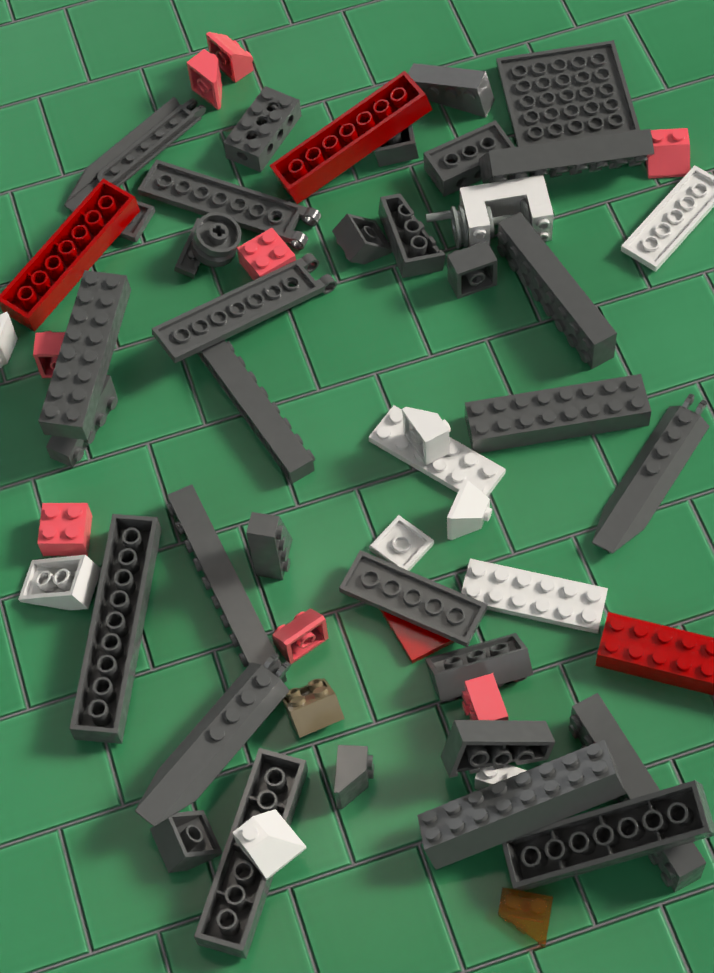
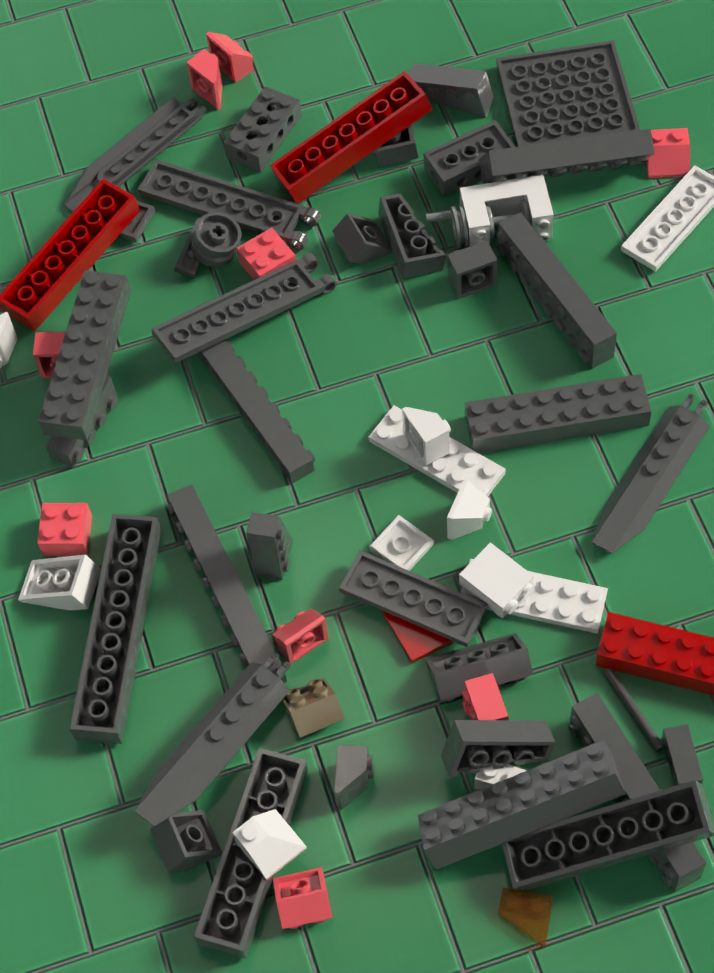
none -> coral slope [273,867,333,929]
none -> white brick [459,542,534,618]
none -> dark grey bar [603,667,665,752]
none -> dark grey brick [661,724,703,786]

